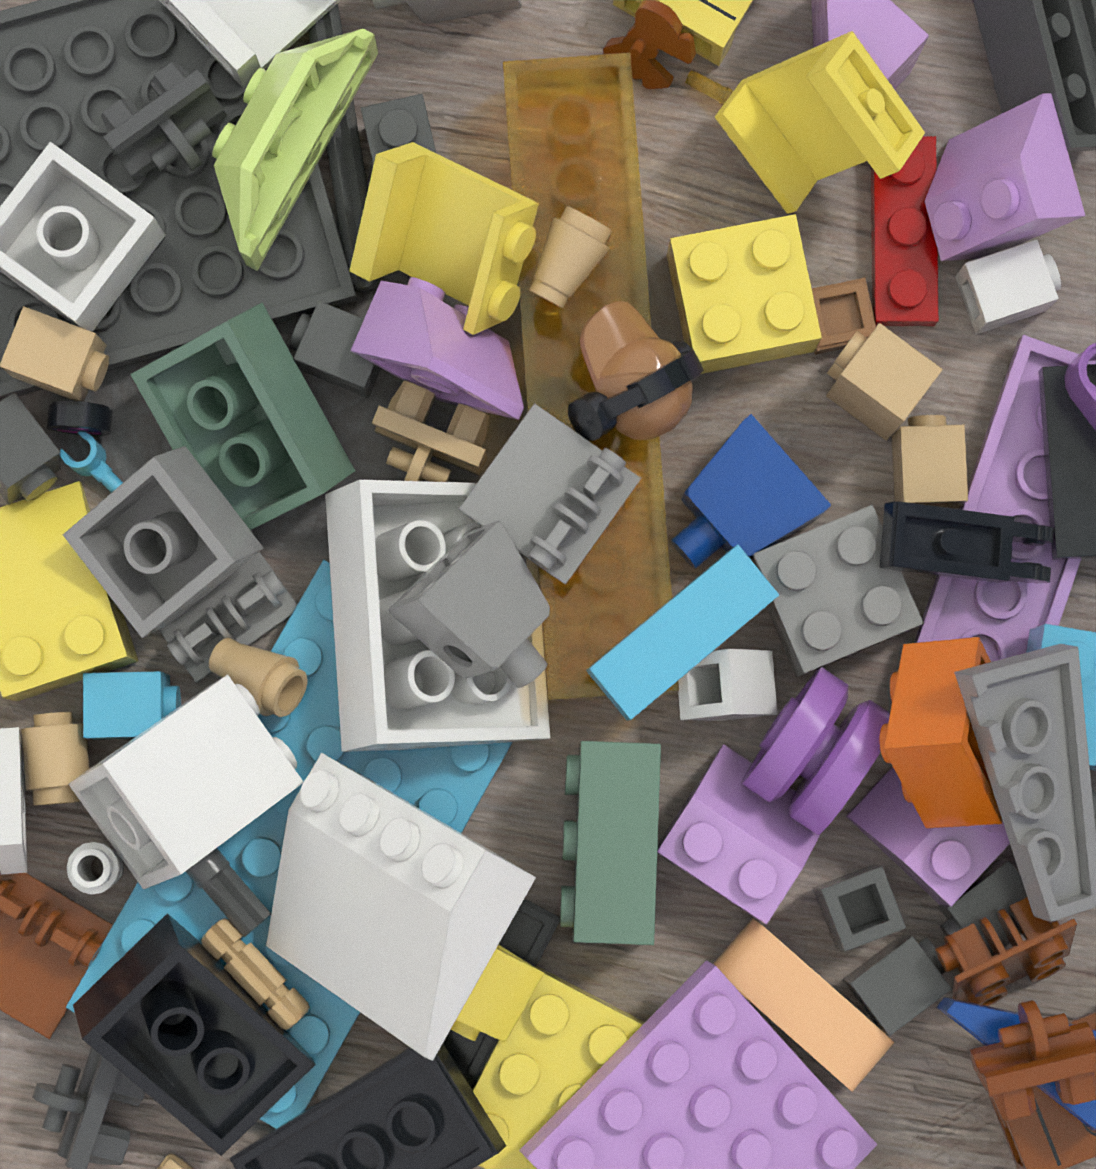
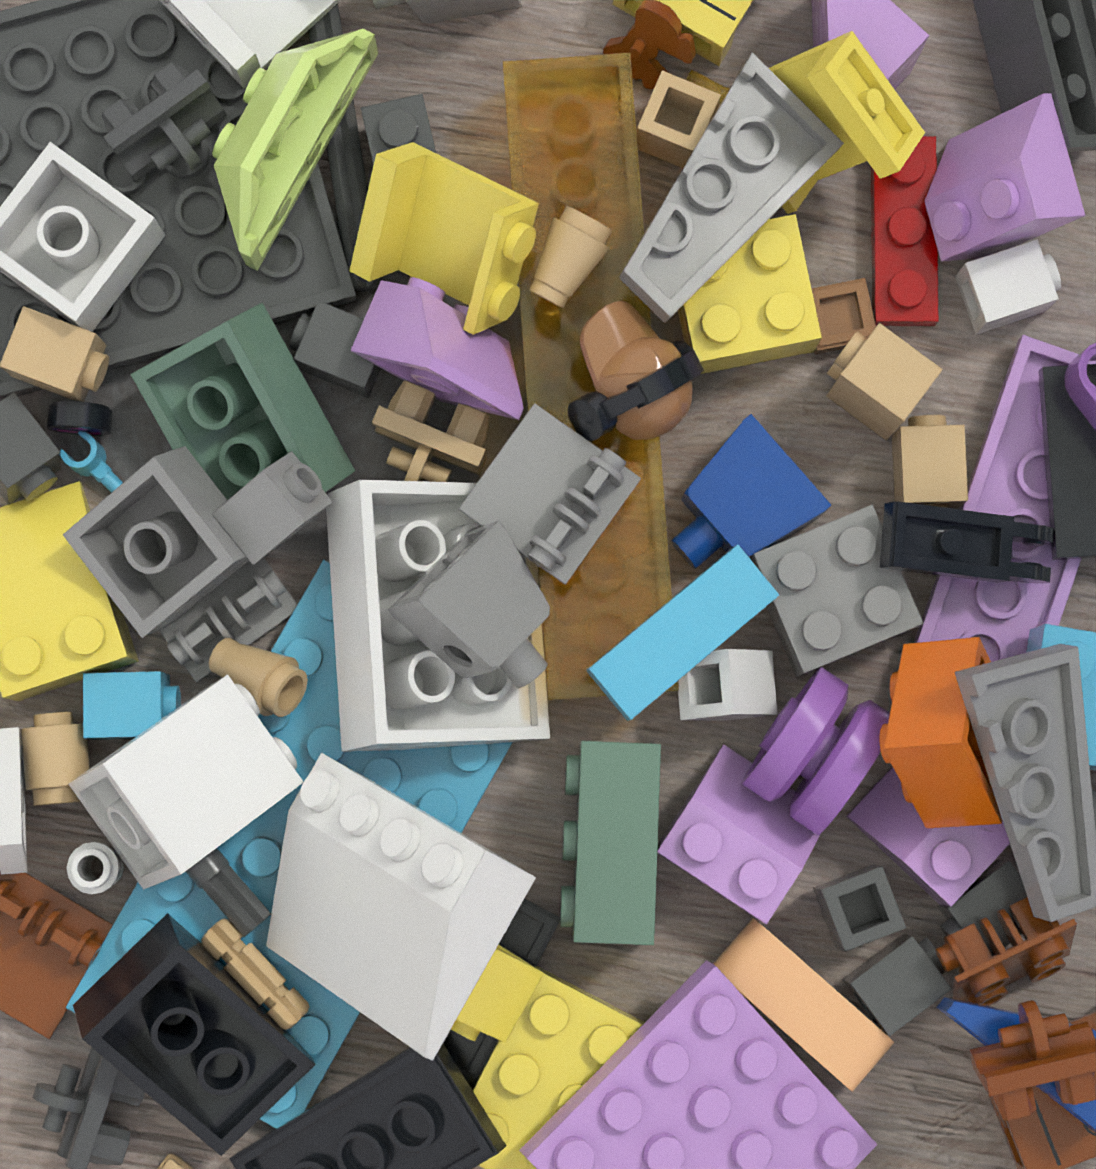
none -> light grey brick [212,451,332,565]
none -> light grey wing [619,52,844,323]
none -> tan brick [634,70,721,168]

